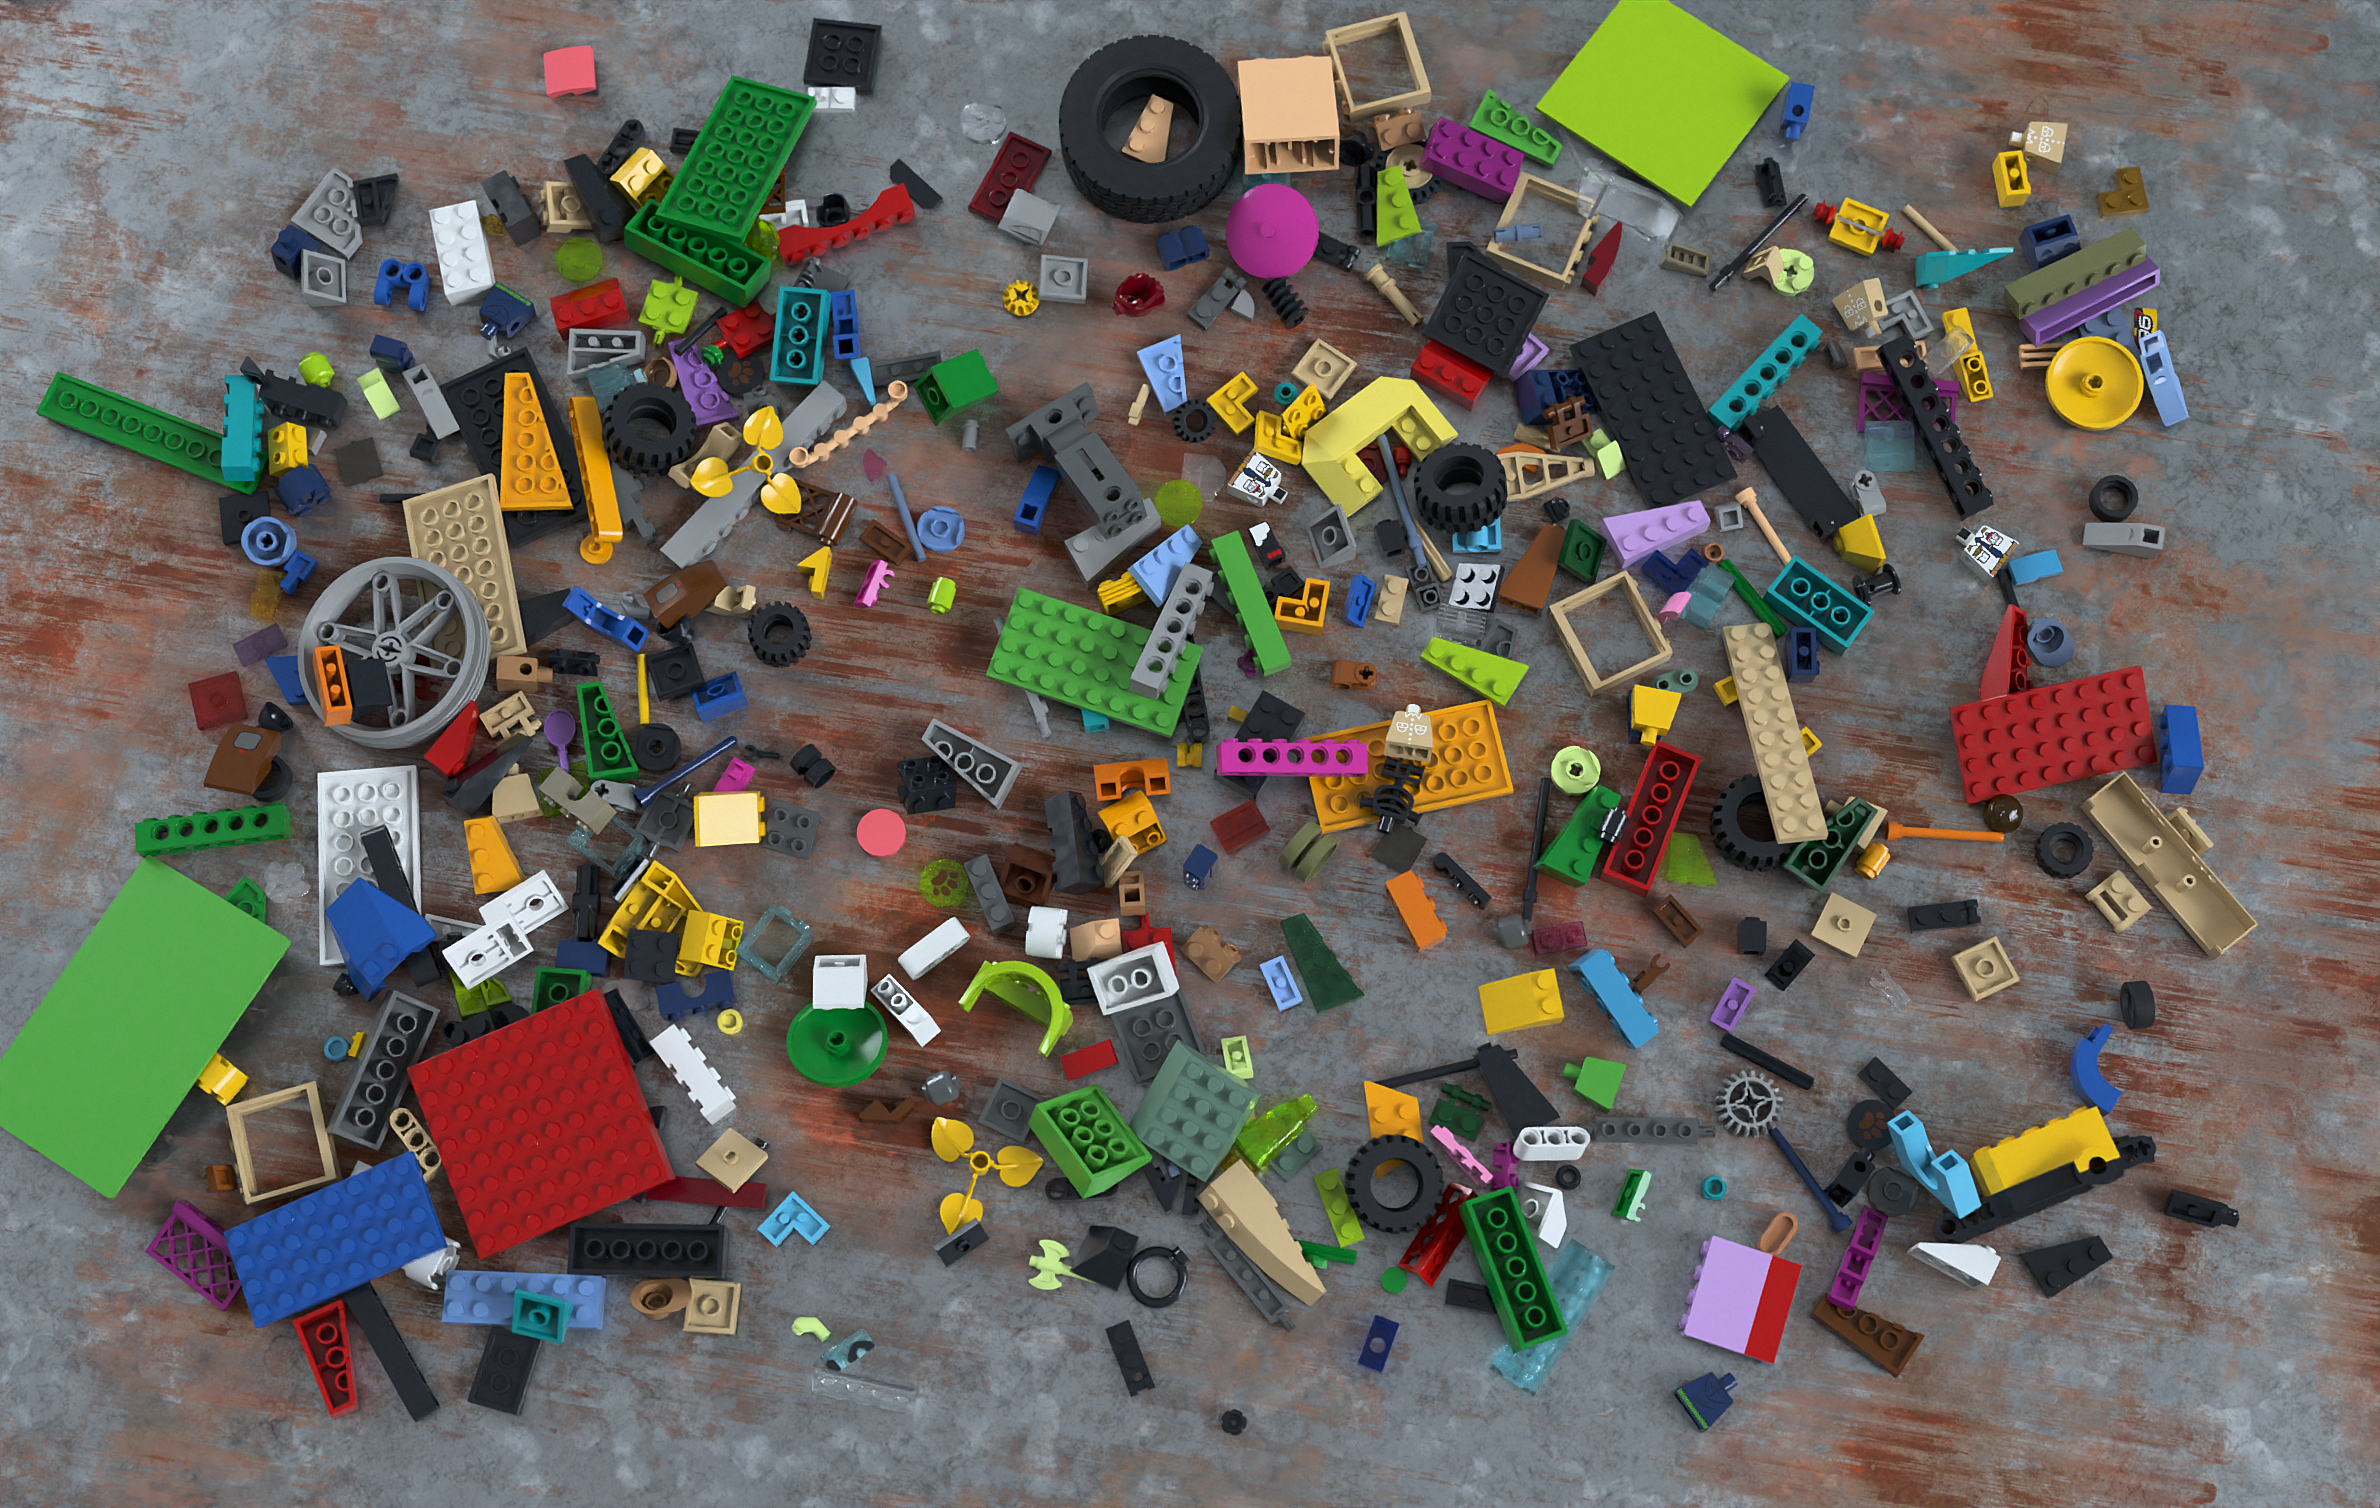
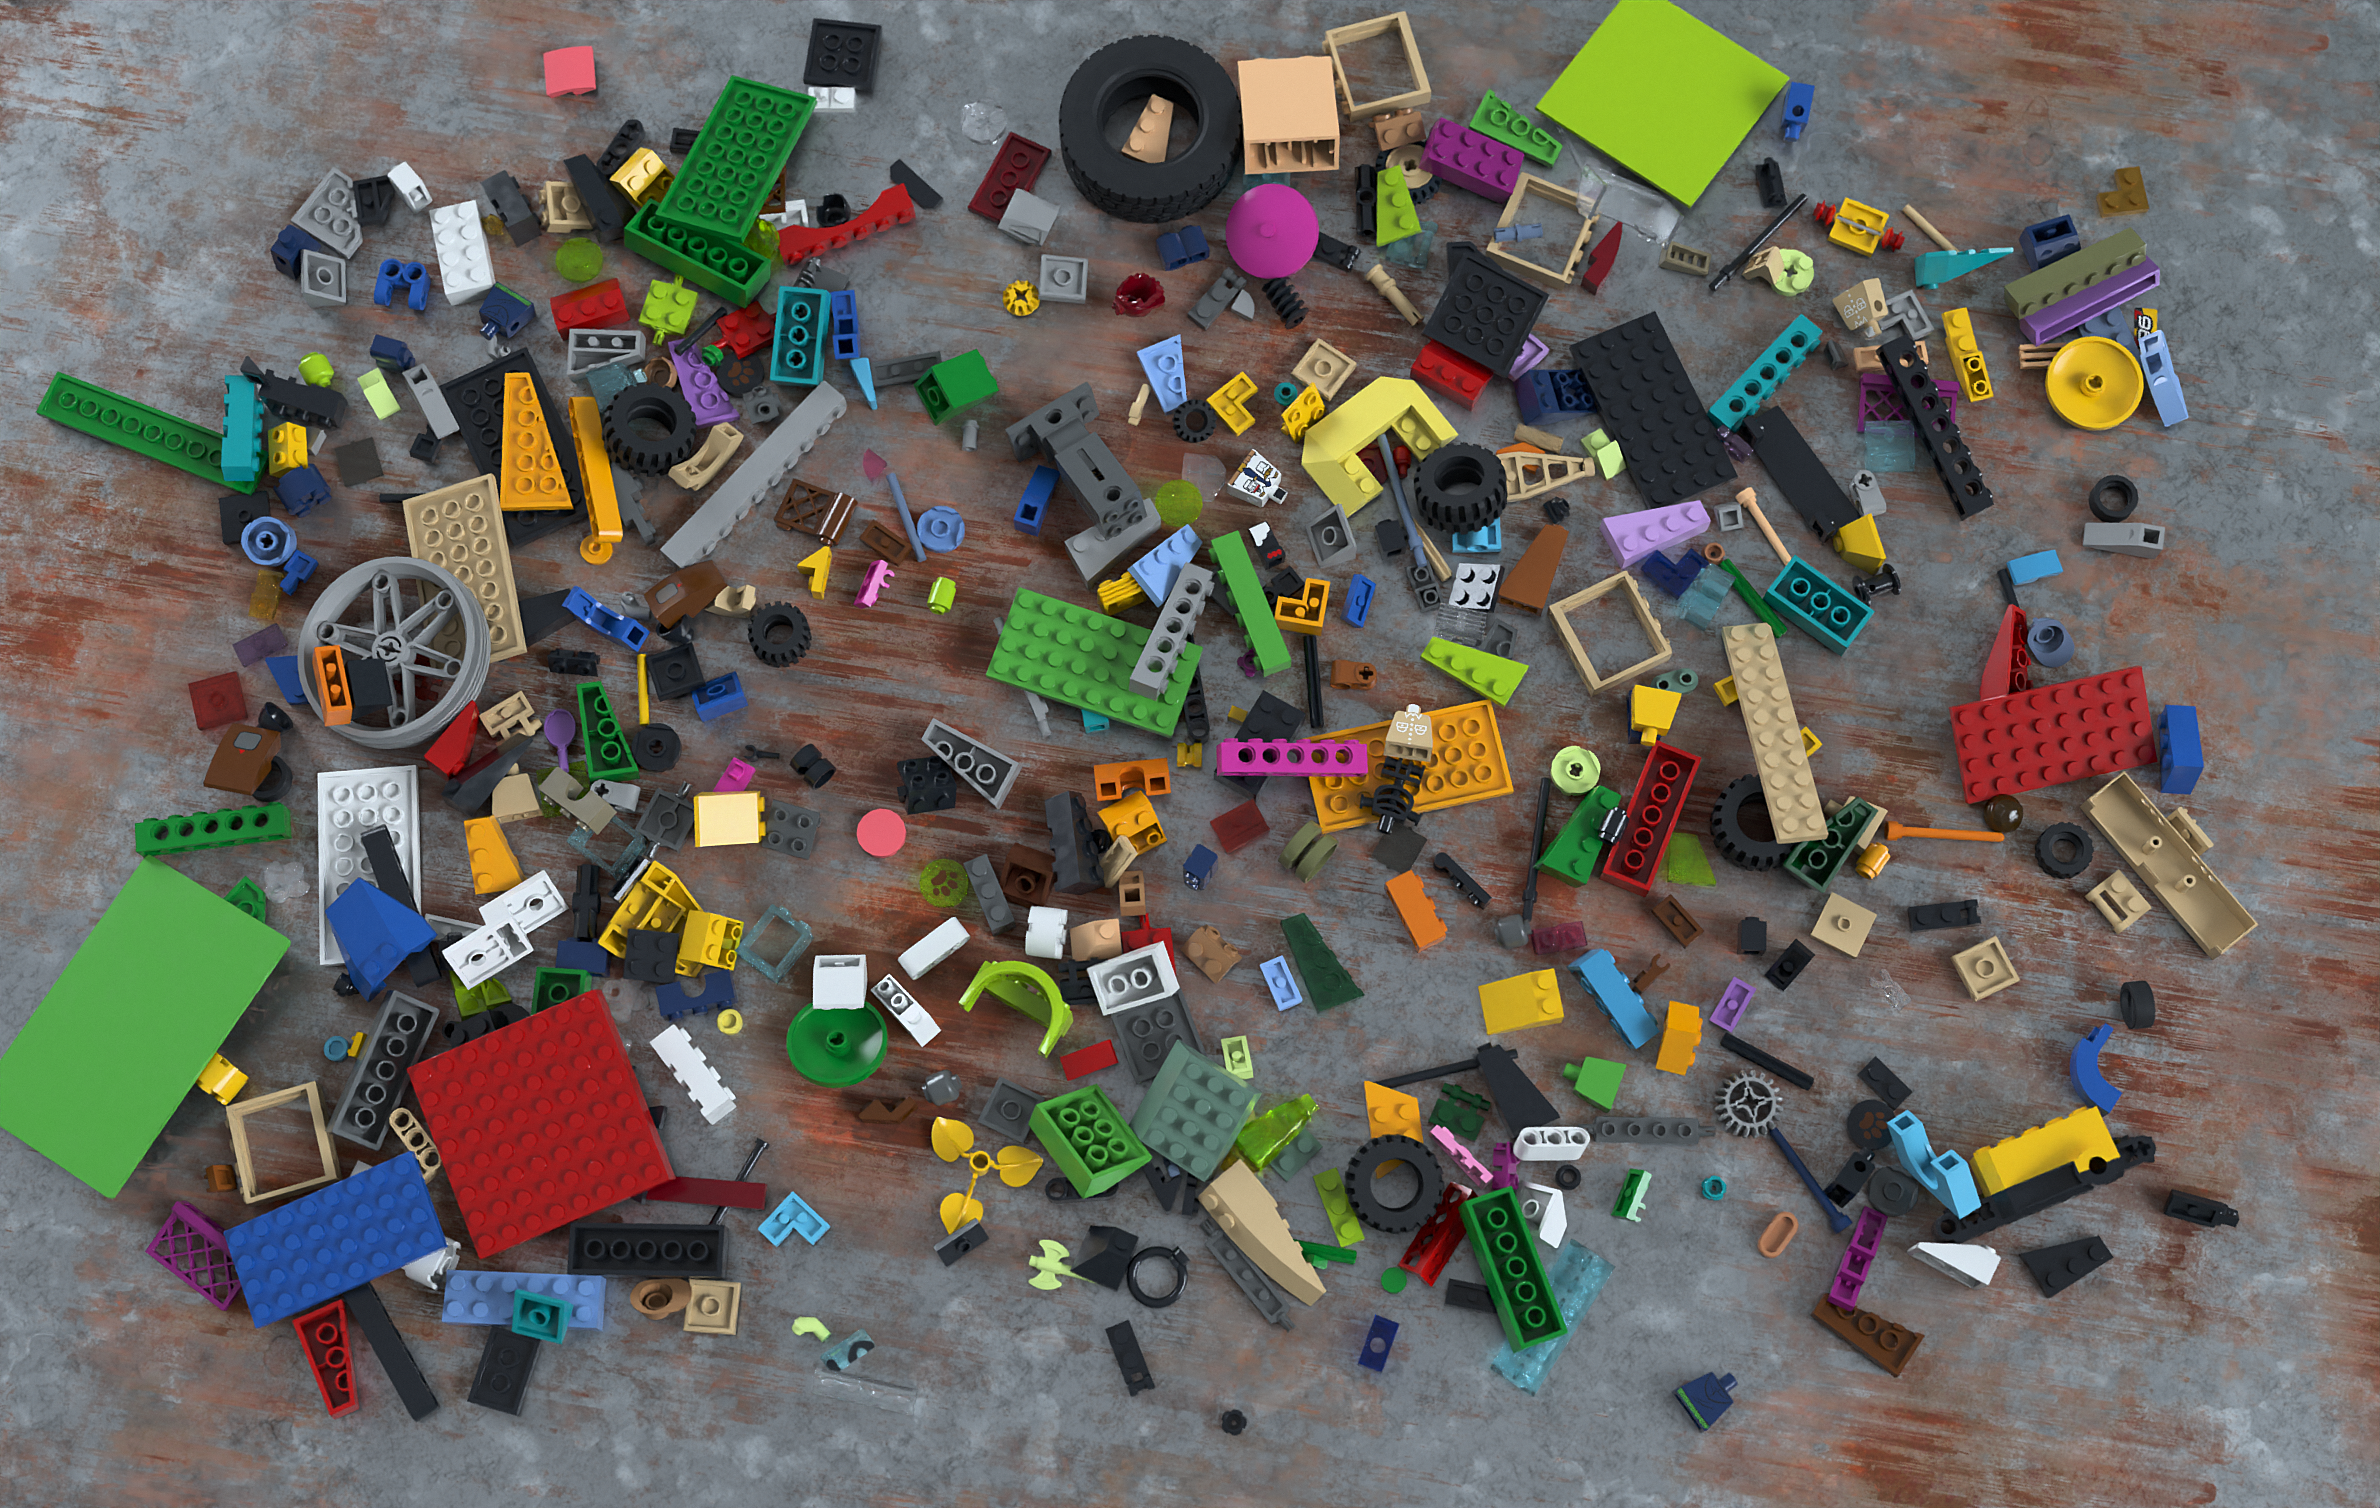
medium nougat torso [496,655,553,692] -> none
black tile [604,988,654,1064] -> none
dark blue piece [633,736,737,809] -> none
yellow plant [690,406,801,514] -> none
tan plate [695,1127,768,1194] -> none
light nougat bar [789,381,908,468] -> none
yellow plate [1254,410,1302,466] -> none
black piece [1339,130,1375,166] -> none
tan plate [1374,574,1409,627] -> none
reddish brown plate [1543,396,1593,450] -> none
dark green plate [1557,519,1607,584] -> none
bright pink slope [1656,592,1691,624] -> none
lavender panel [1678,1235,1802,1367] -> none
dark blue brick [1786,627,1820,683] -> none
clear brick [1922,325,1974,378] -> none
white torso [1955,525,2019,584] -> none
yellow brick [1992,150,2031,208] -> none
tan torso [2009,122,2068,174] -> none
none -> white brick [388,162,432,213]
none -> black axle [1303,635,1324,729]
none -> light orange brick [1655,1000,1703,1076]

